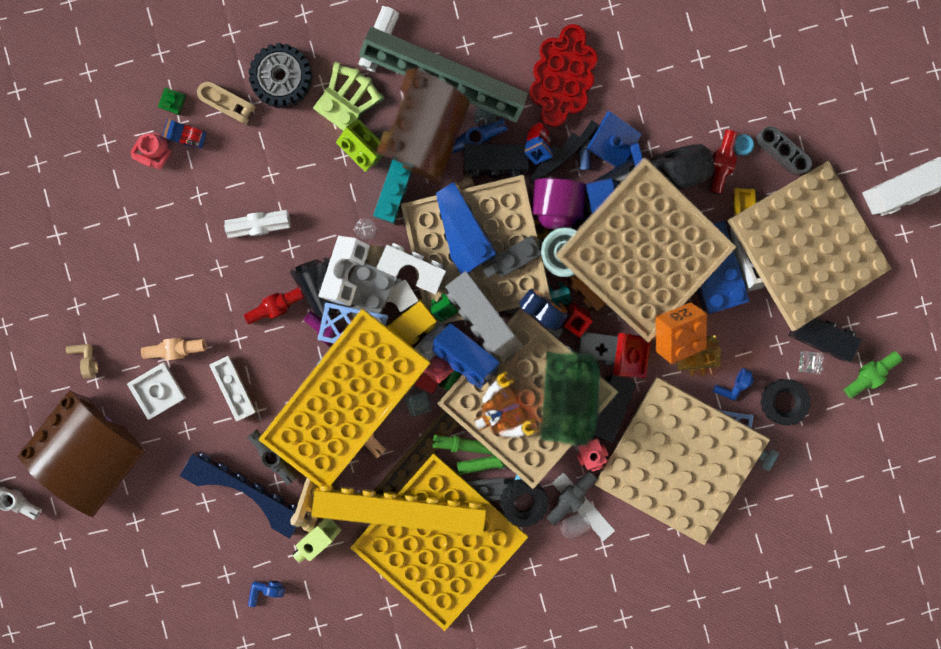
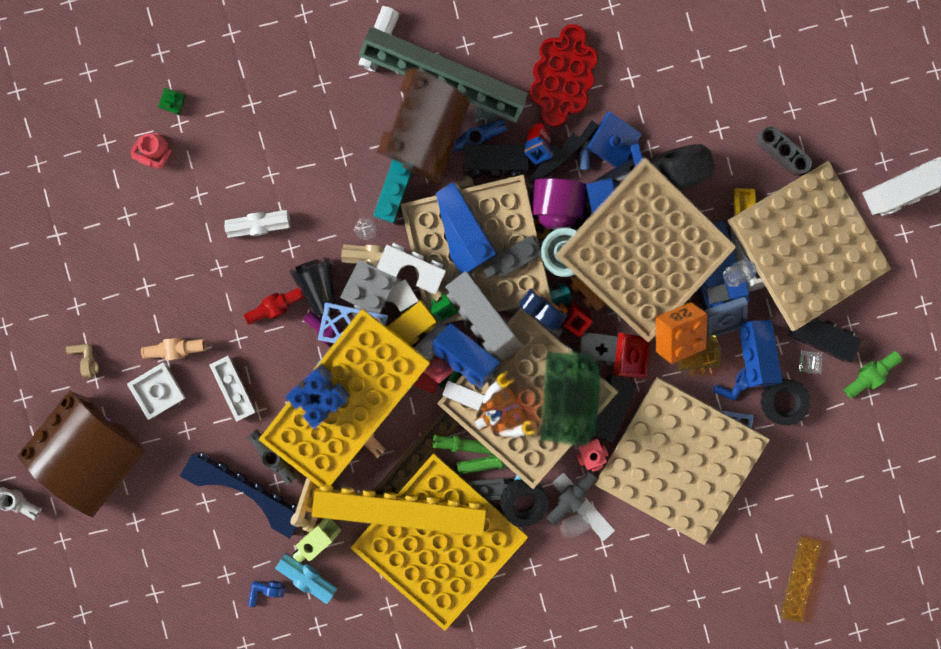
leg [162,119,207,149] -> none
tan plate [197,82,256,125] -> none
wheel [248,43,313,108] -> none
yellowish green plate [313,62,384,131] -> none
white arch [319,236,370,306] -> none
lime brick [336,119,383,172] -> none
clear light blue brick [405,391,432,417] -> none
red pin [710,130,738,194] -> none
medium azure tile [734,134,754,156] -> none
clear light blue tile [758,449,780,472] -> none
none -> medium azure piece [275,553,338,604]
none -> blue brick [285,363,350,429]
none -> white sticker [442,381,484,410]
none -> sand blue tile [704,297,748,339]
none -> sticker [707,279,749,304]
none -> clear brick [723,259,757,287]
none -> blue brick [738,320,783,388]
none -> clear yellow tile [780,536,822,623]

